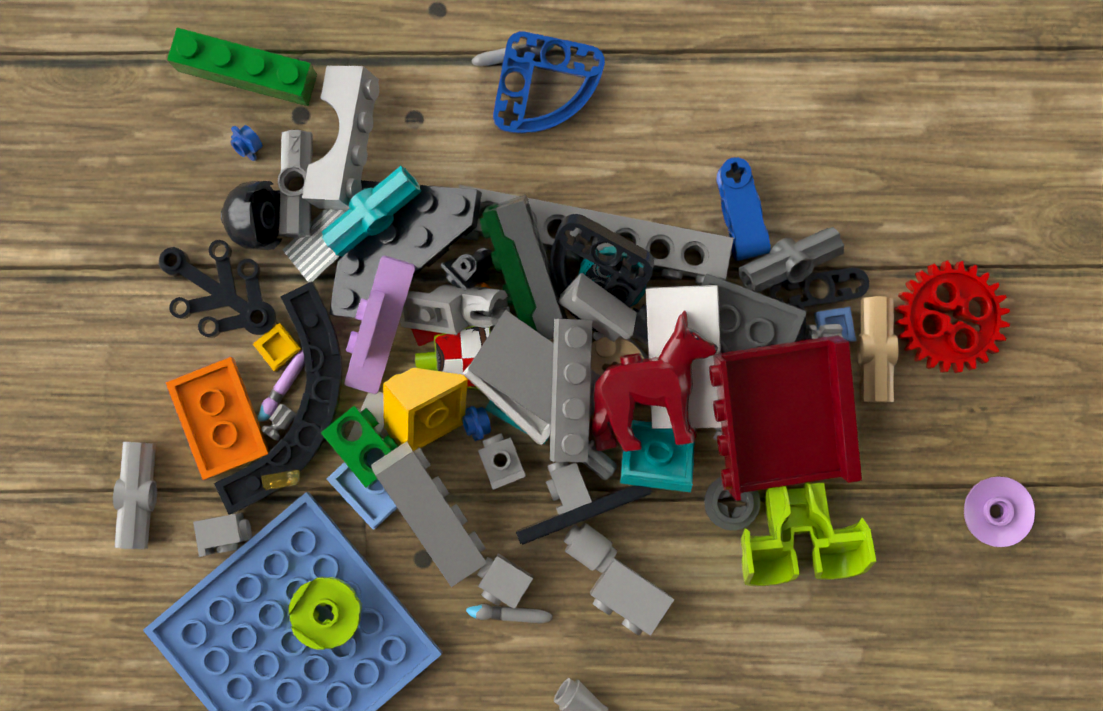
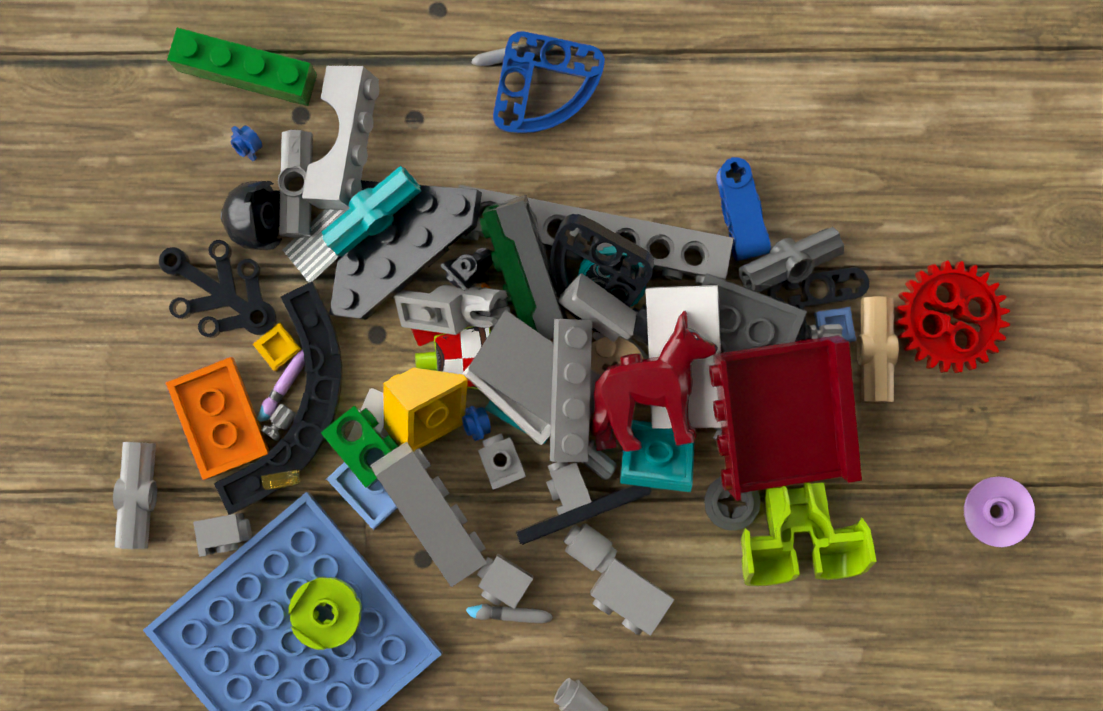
lavender bracket [344,255,415,394] -> none

